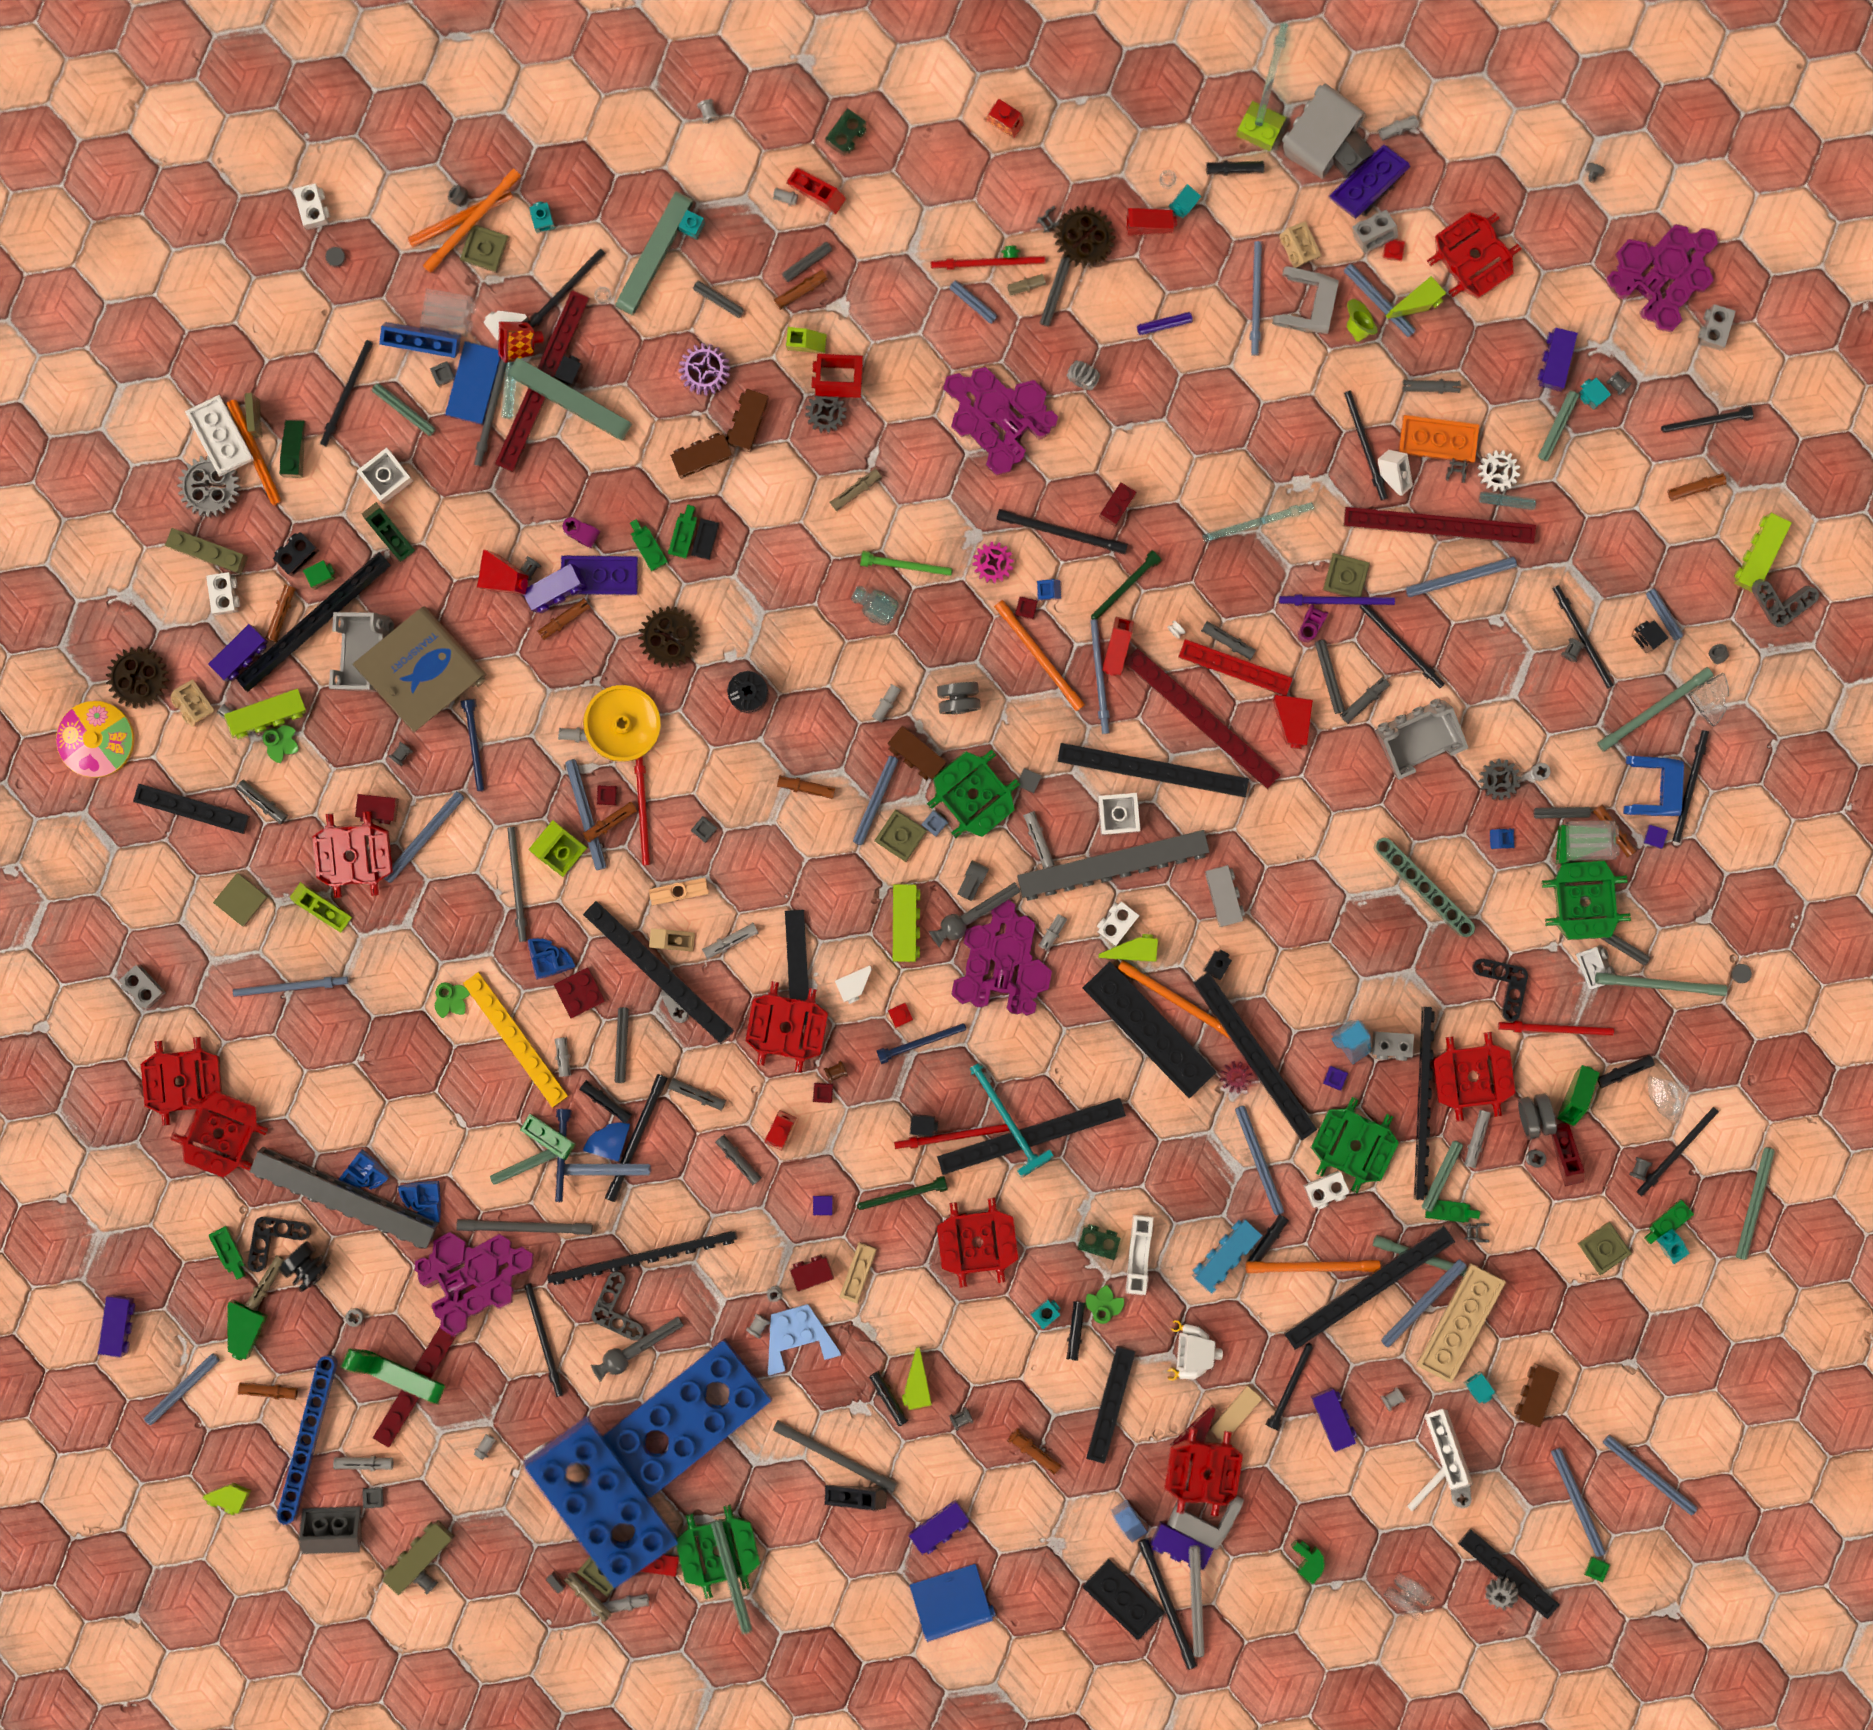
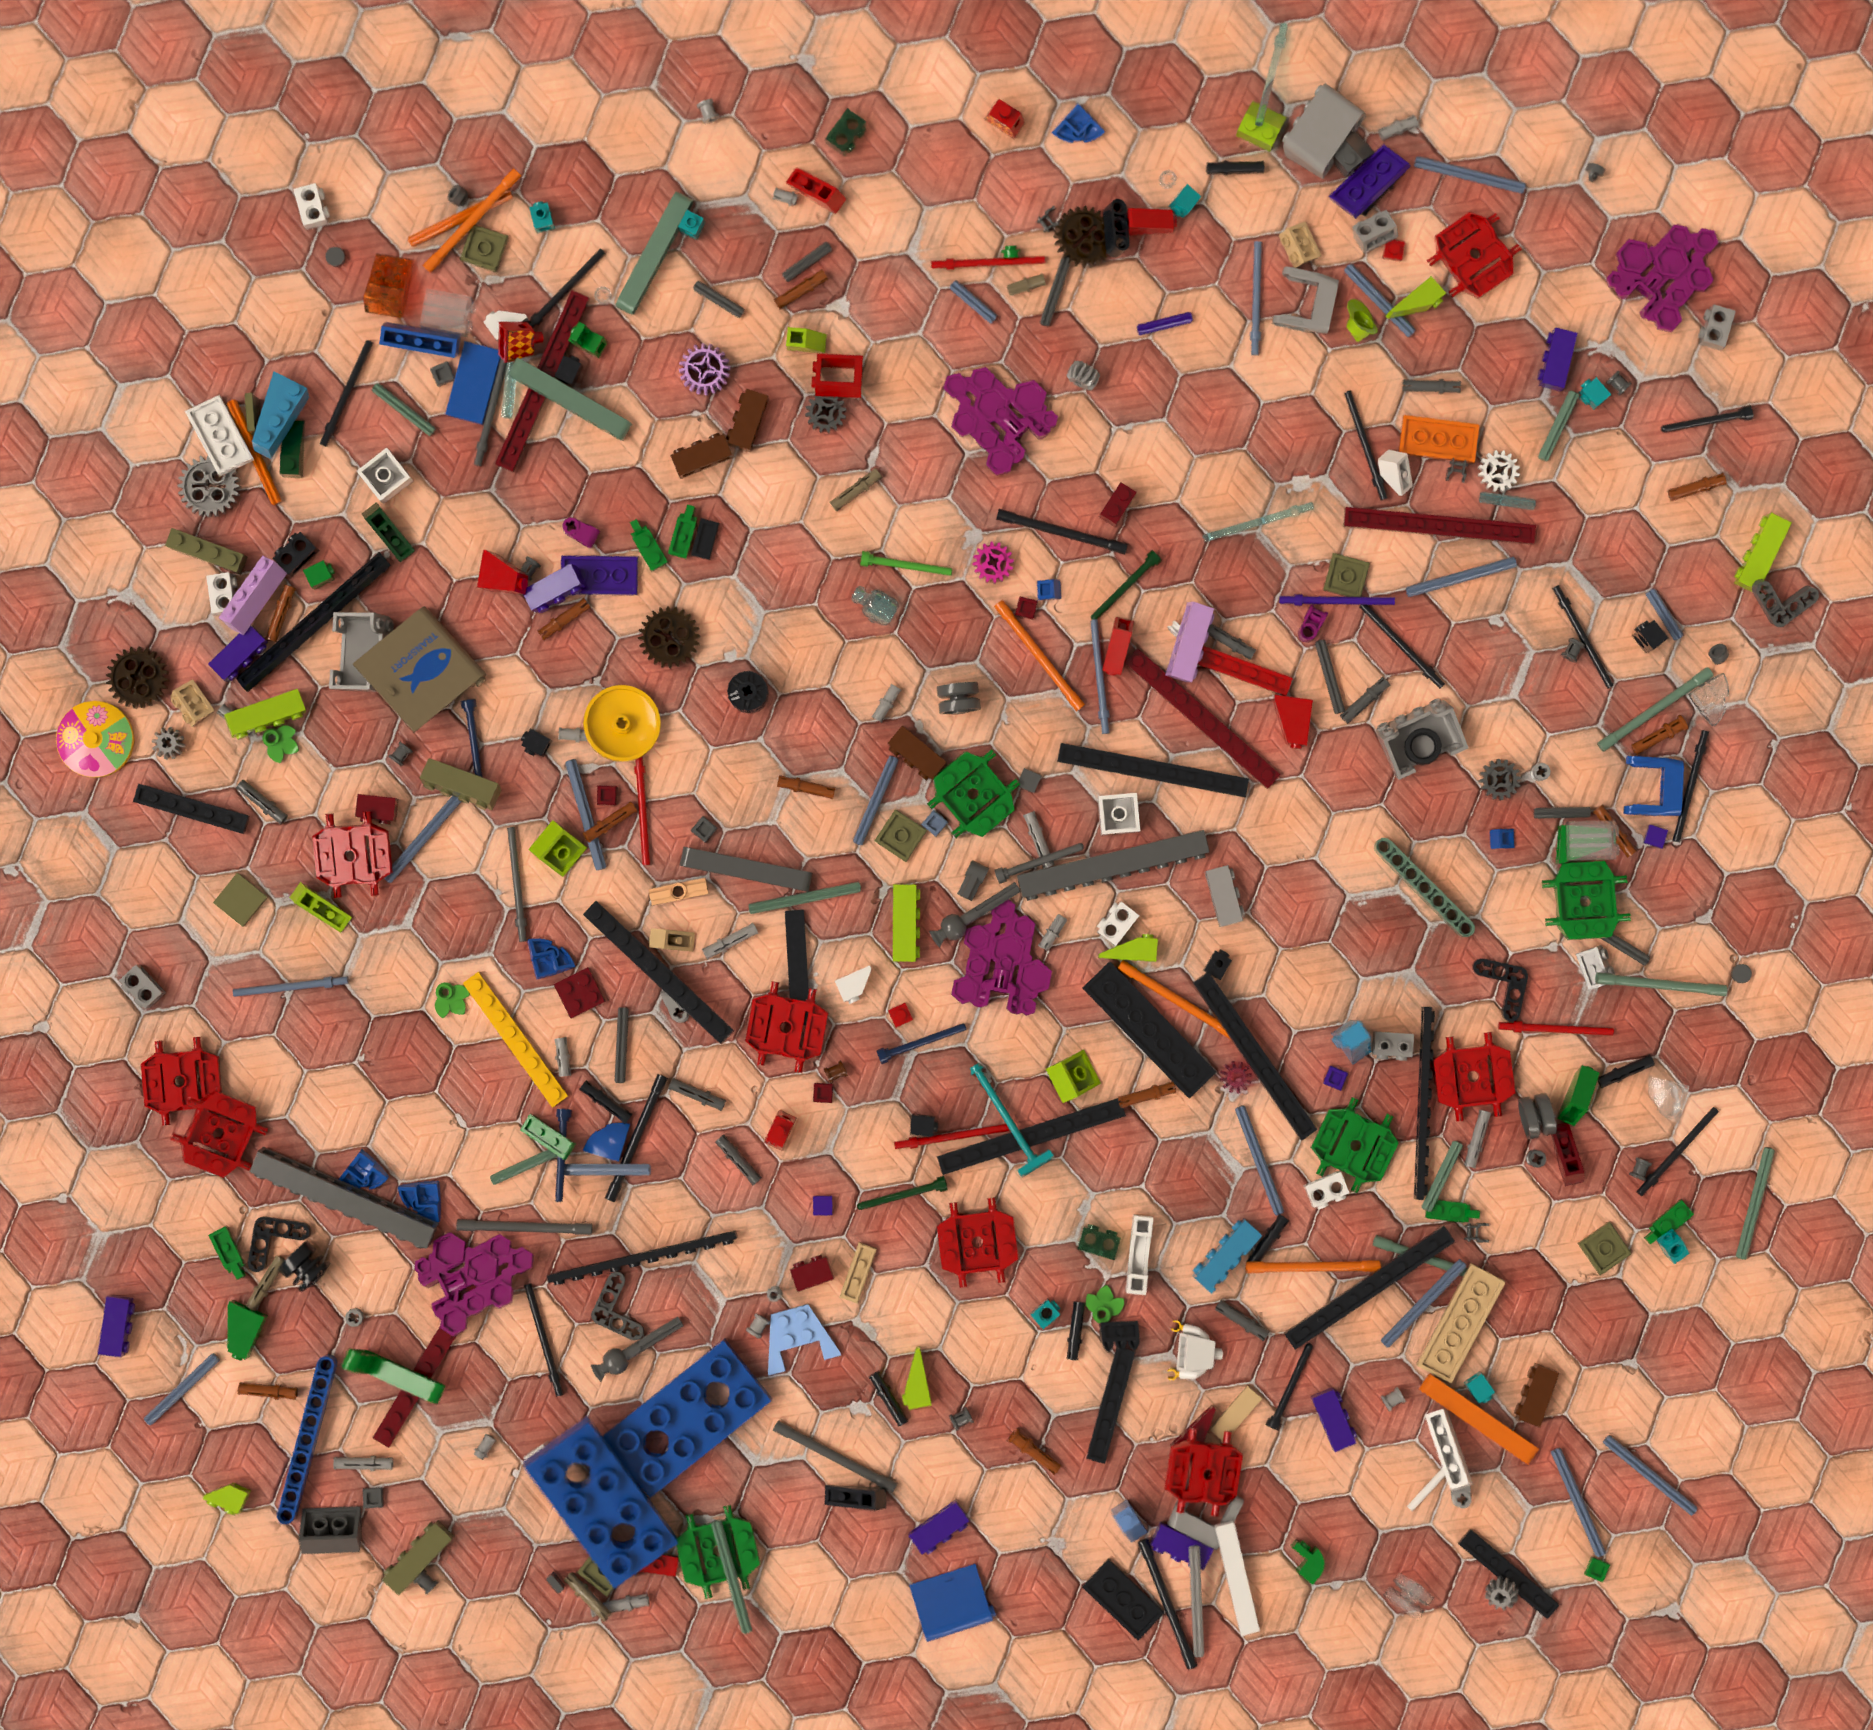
none -> light grey gear [152,727,185,760]
none -> lavender brick [219,556,287,635]
none -> dark azure wedge [252,372,309,459]
none -> clear orange slope [363,254,414,318]
none -> olive brick [420,758,502,810]
none -> black brick [521,728,552,757]
none -> green brick [568,322,608,359]
none -> dark grey beam [679,847,813,892]
none -> sand green axle [748,882,861,914]
none -> dark grey piece [995,843,1084,884]
none -> lime slope [1046,1049,1101,1103]
none -> blue brick [1052,103,1105,143]
none -> black plate [1099,1321,1140,1352]
none -> black beam [1103,199,1129,258]
none -> dark orange pin [1118,1081,1176,1108]
none -> lavender brick [1165,602,1214,682]
none -> white tile [1214,1520,1260,1636]
none -> dark grey pin [1215,1299,1270,1341]
none -> black tyre [1404,728,1442,765]
none -> sand blue axle [1414,156,1526,194]
none -> orange beam [1419,1373,1539,1465]
none -> dark orange pin [1631,715,1689,755]

